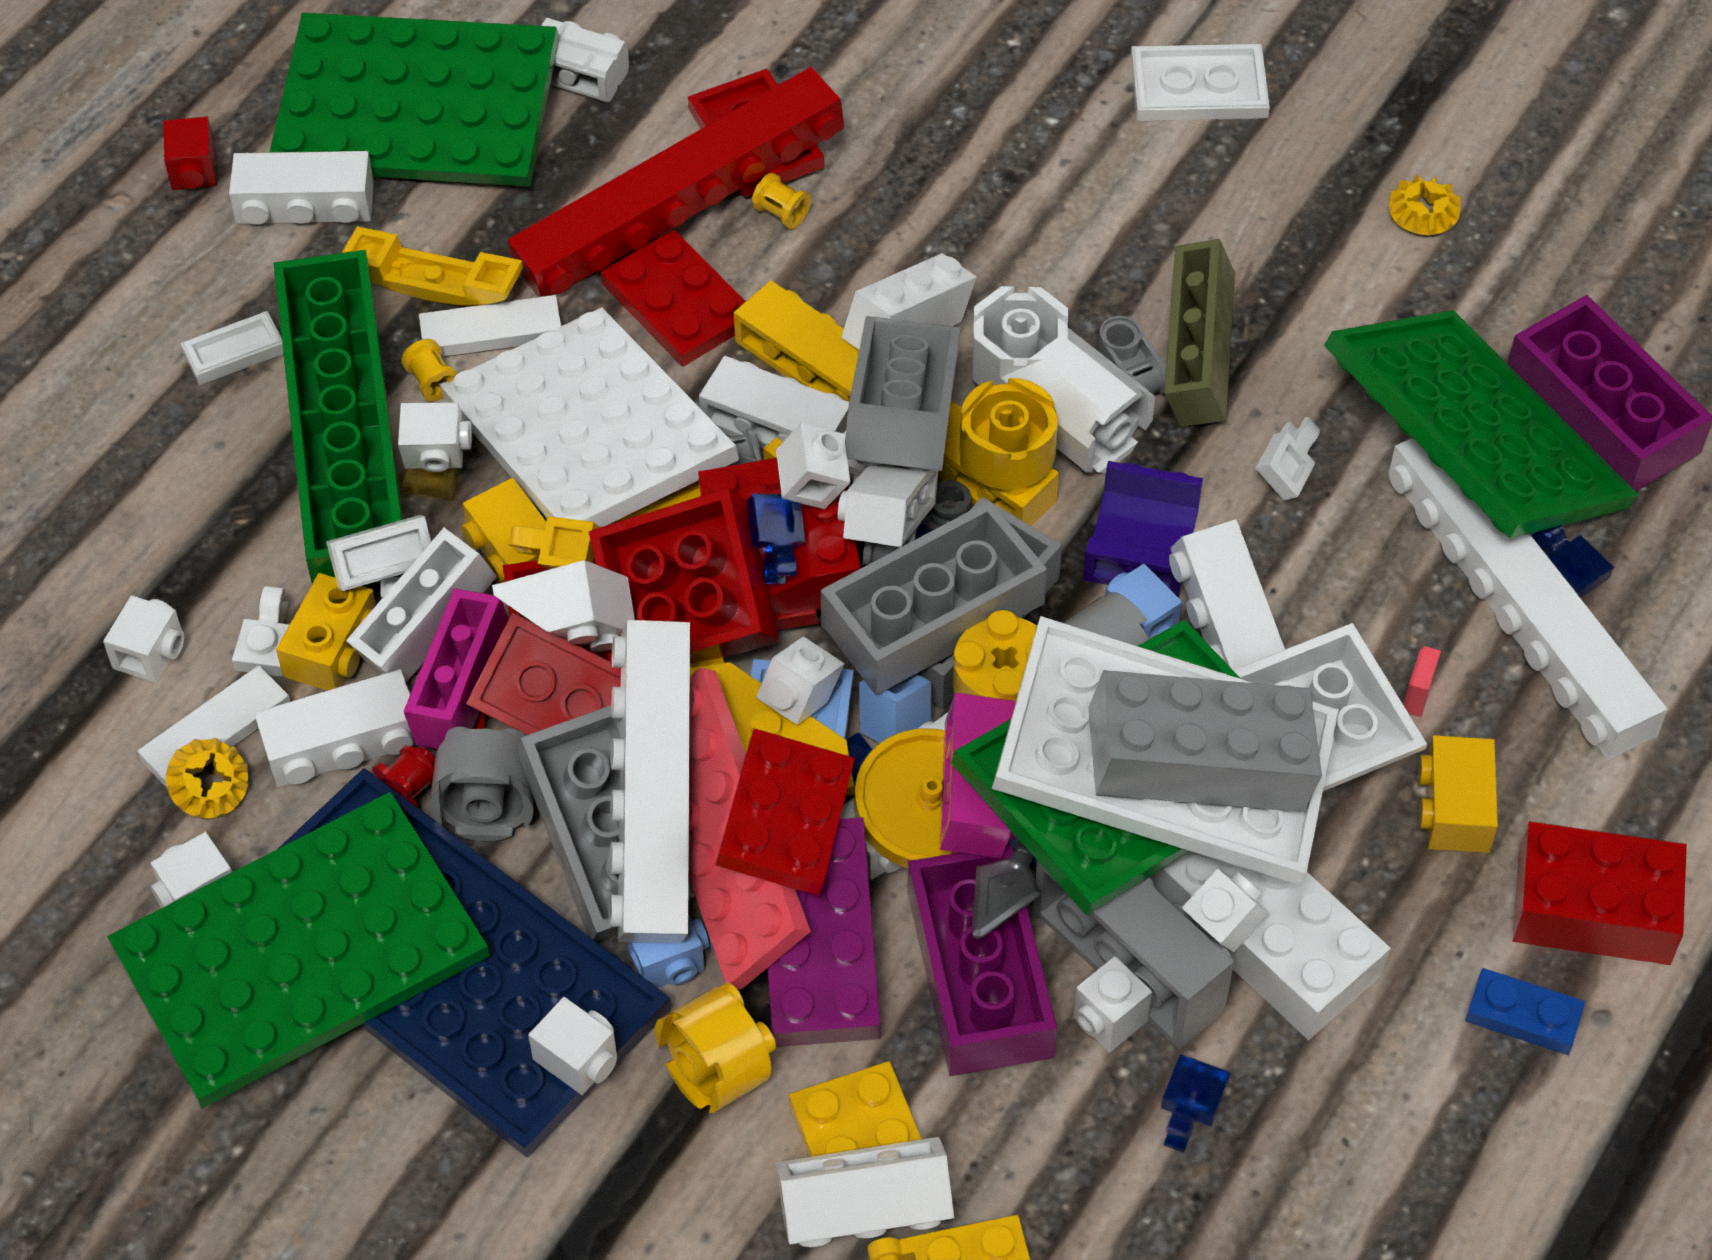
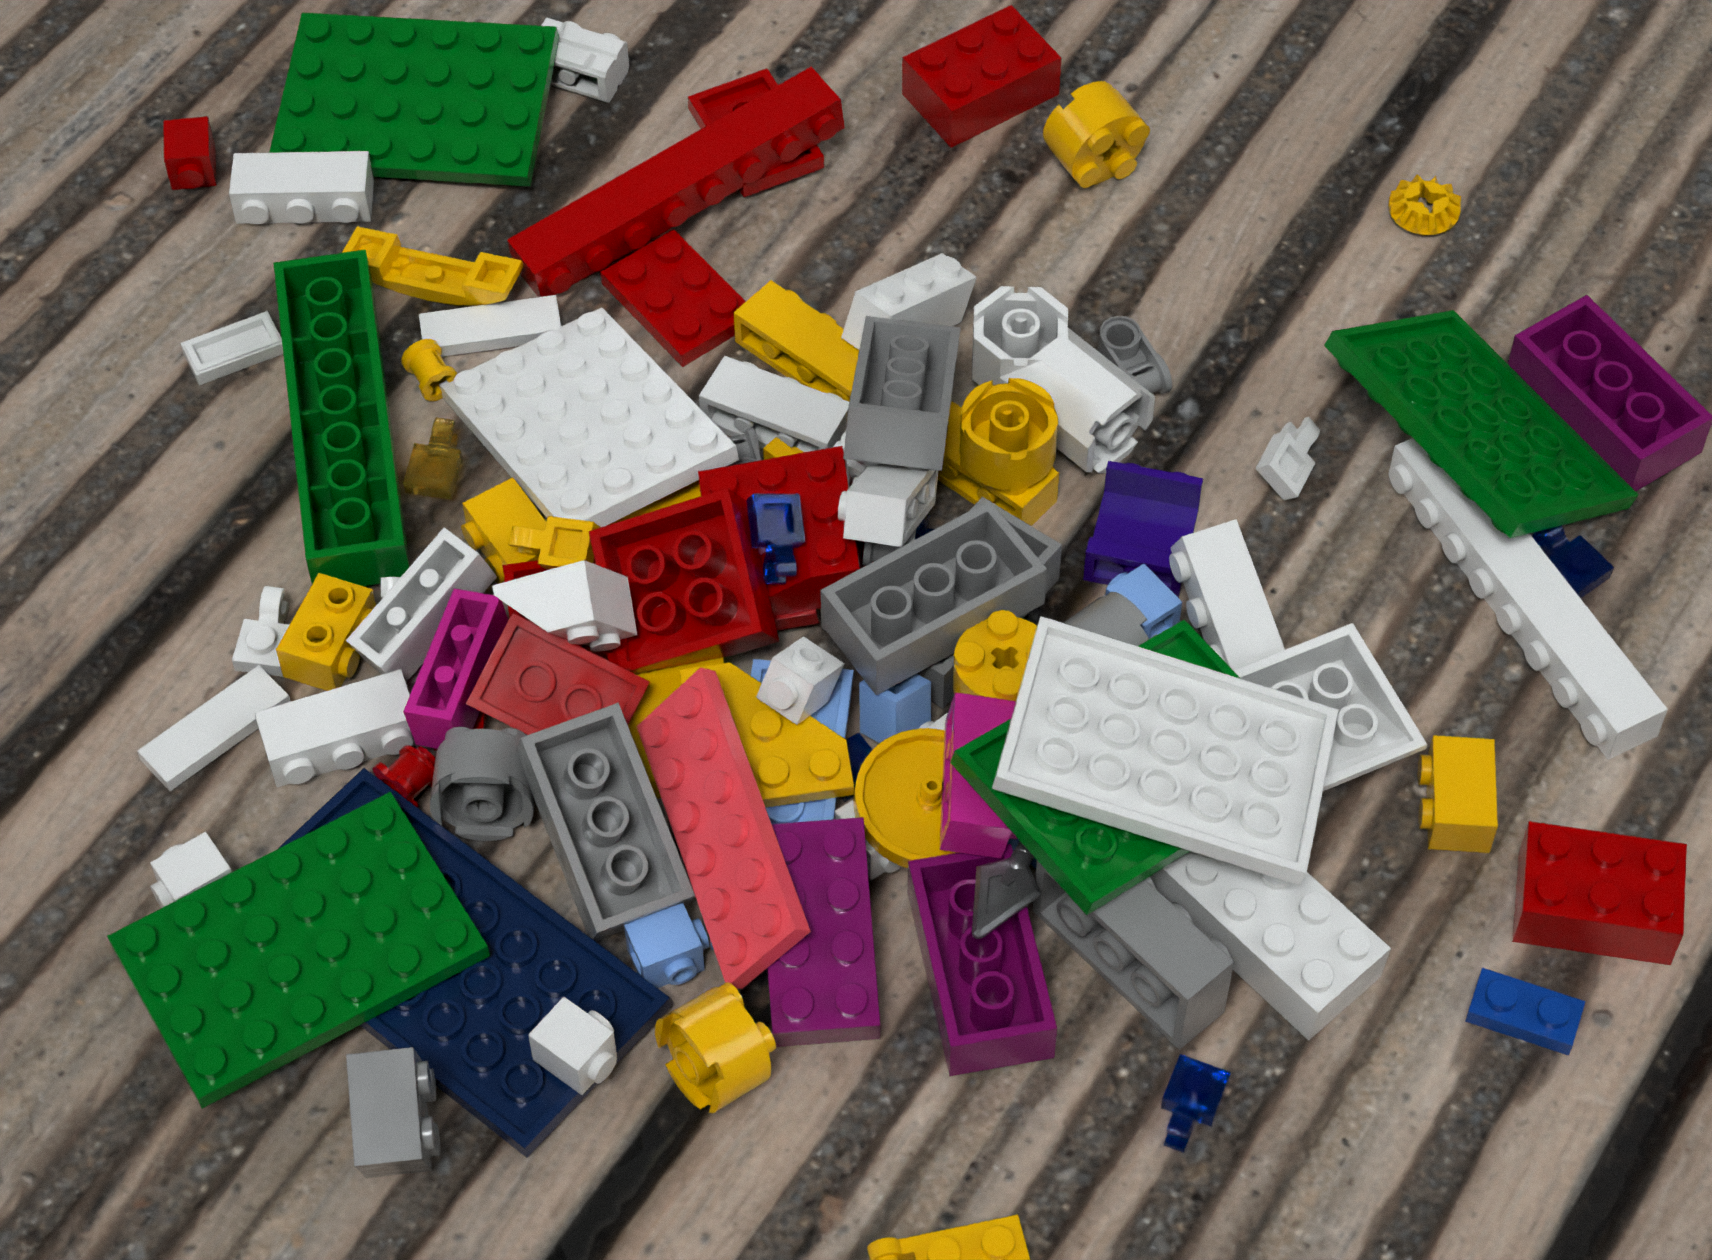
white brick [103,595,184,683] -> none
yellow gear [166,738,249,819] -> none
white tile [326,515,431,591] -> none
white brick [398,402,472,472] -> none
white brick [609,620,690,944] -> none
red plate [715,728,855,896] -> none
yellow bush [752,173,812,229] -> none
white brick [776,422,850,509] -> none
white brick [776,1137,954,1247] -> none
yellow plate [788,1061,921,1157] -> none
dark grey bush [928,480,971,527] -> none
white brick [1073,956,1152,1053] -> none
light grey brick [1088,670,1322,812] -> none
white tile [1131,44,1270,121] -> none
olive brick [1164,239,1235,427] -> none
white brick [1182,868,1269,952] -> none
coral tile [1404,646,1441,717] -> none
none -> light grey brick [346,1047,440,1178]
none -> red brick [902,5,1062,148]
none -> yellow brick [1043,81,1150,188]

